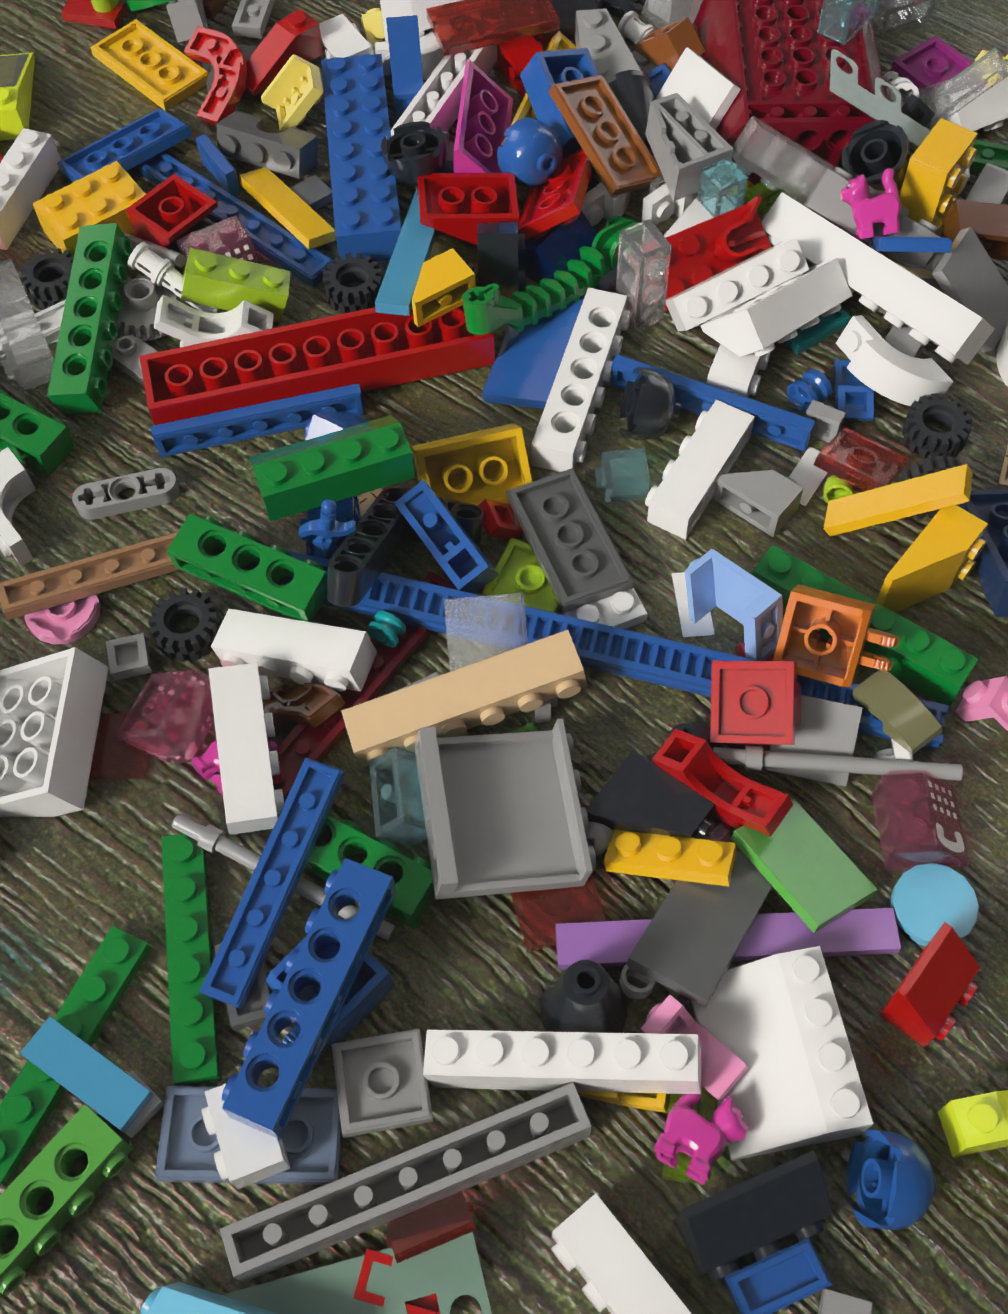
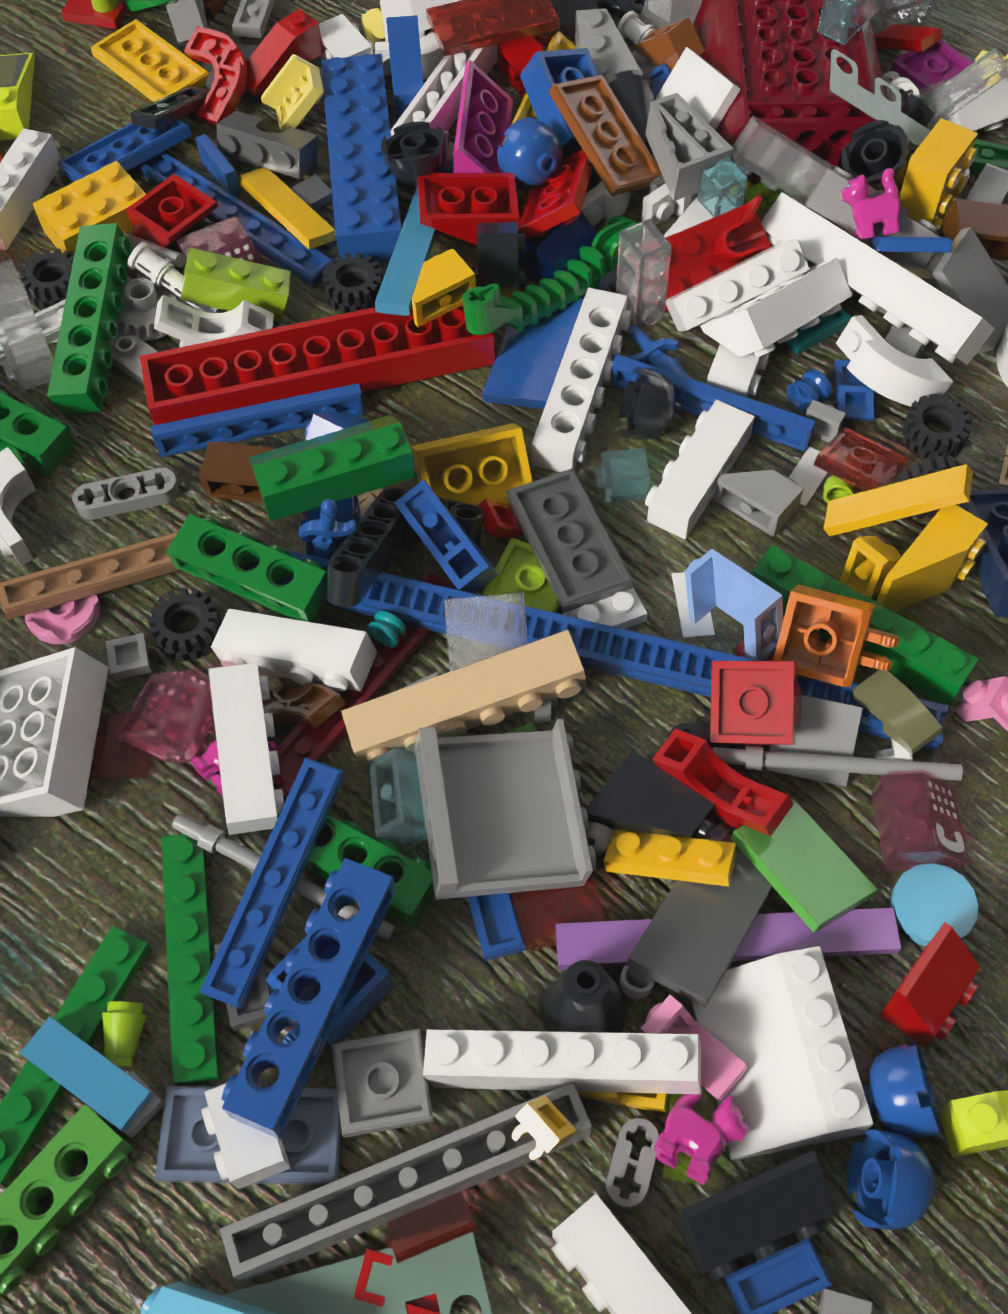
none -> lime cone [102,1001,147,1067]
none -> black tile [130,86,210,130]
none -> reddish brown brick [199,441,278,503]
none -> blue tile [468,893,525,961]
none -> tile [512,1095,577,1160]
none -> light grey beam [605,1118,659,1210]
none -> blue piece [627,325,692,379]
none -> yellow slope [840,536,902,600]
none -> blue cylinder [862,1042,941,1138]
none -> red tile [875,24,942,52]

